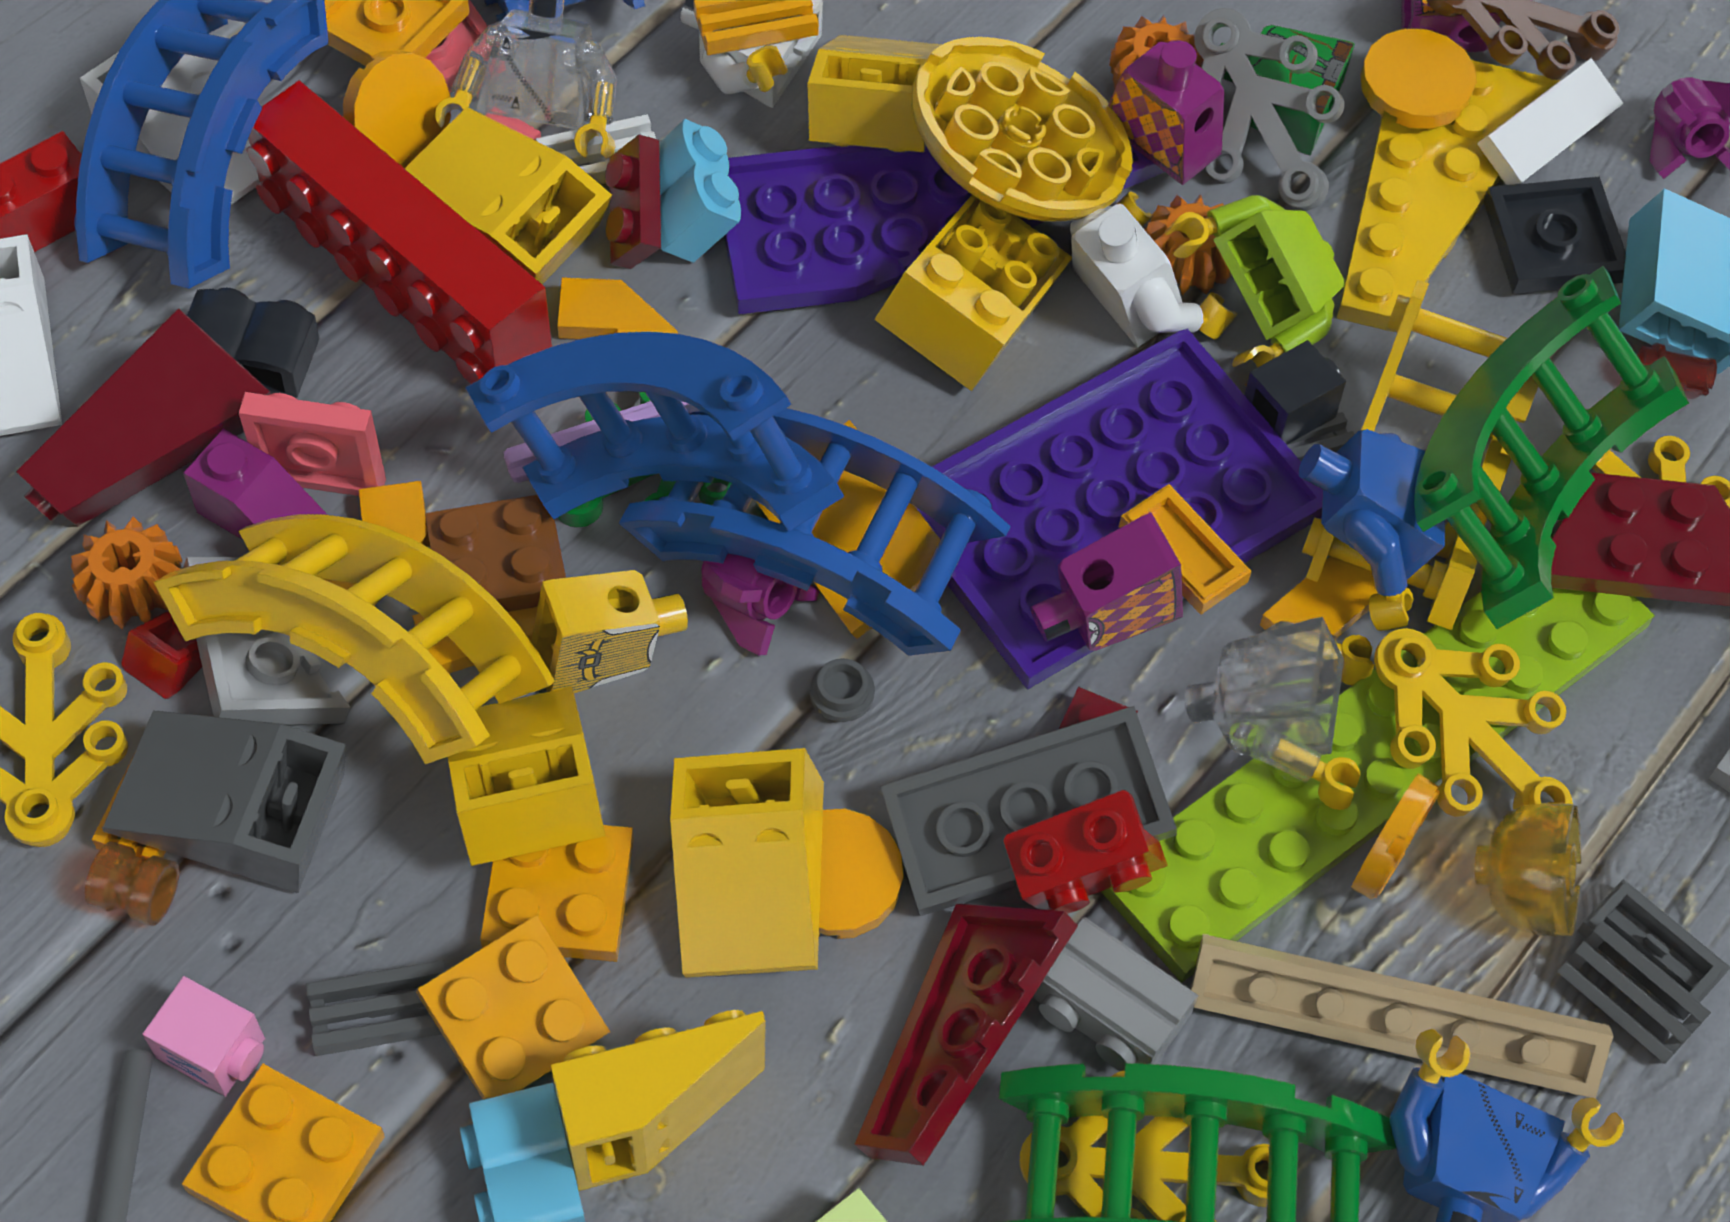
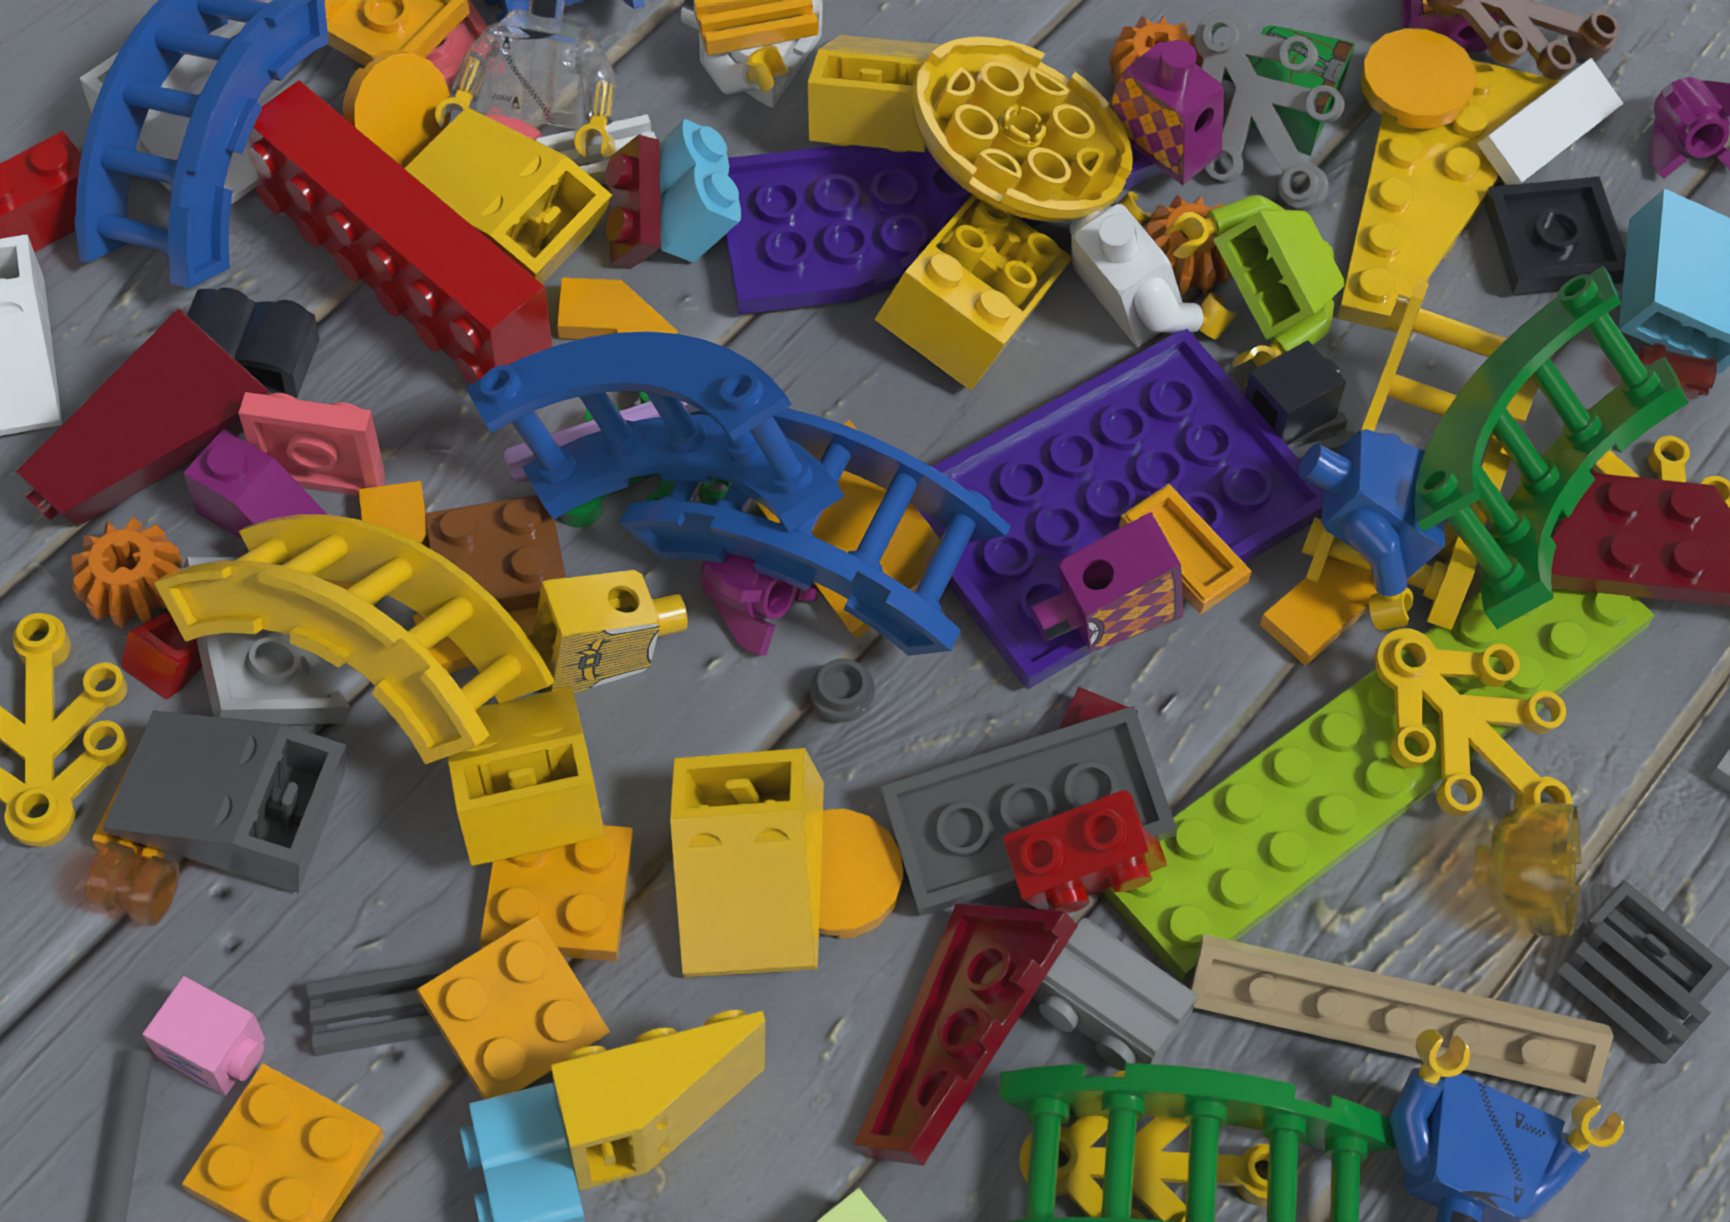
clear torso [1185,617,1374,810] -> none
light orange tile [1351,773,1440,900] -> none

